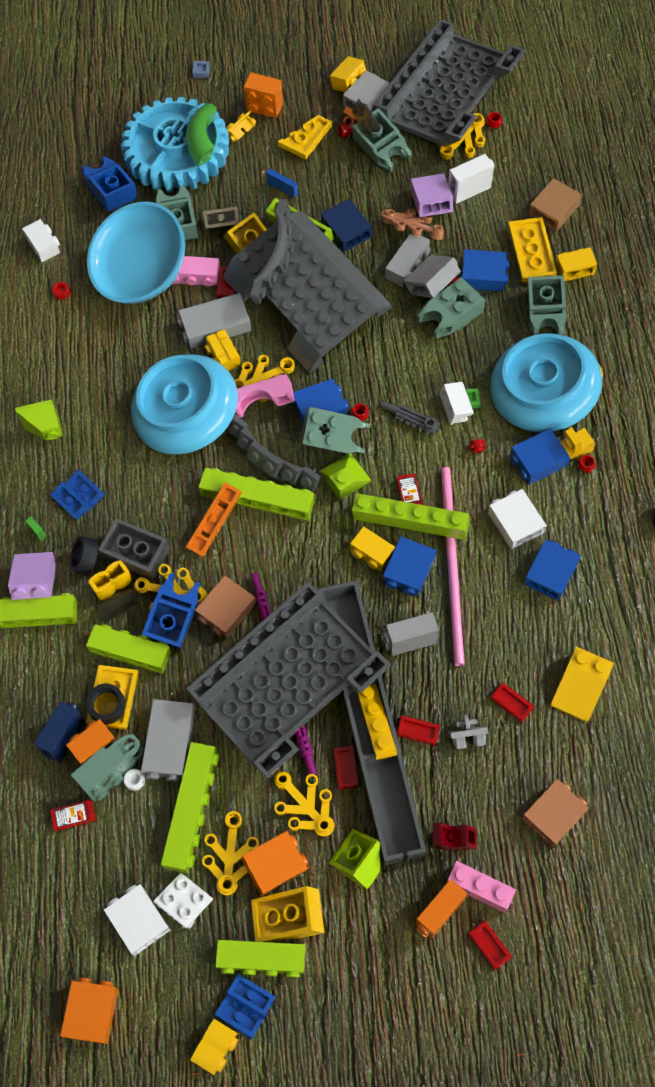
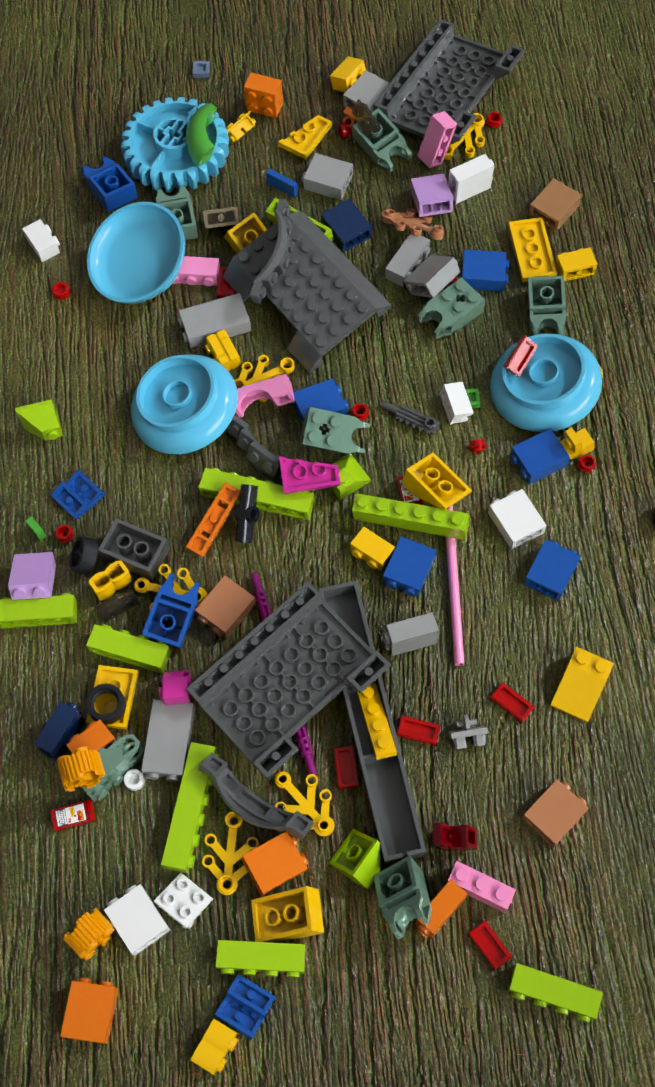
none -> red plate [55,525,74,543]
none -> light orange brick [57,746,105,792]
none -> light orange brick [63,908,114,961]
none -> dark pink brick [159,670,191,705]
none -> dark grey piece [198,753,314,841]
none -> black piece [234,484,259,543]
none -> dark pink wing [279,456,341,494]
none -> light grey brick [302,153,353,200]
none -> sand green brick [374,856,432,940]
none -> yellow slope [401,453,472,510]
none -> bright pink brick [417,111,457,168]
none -> tile [503,335,538,377]
none -> lime brick [508,963,603,1023]

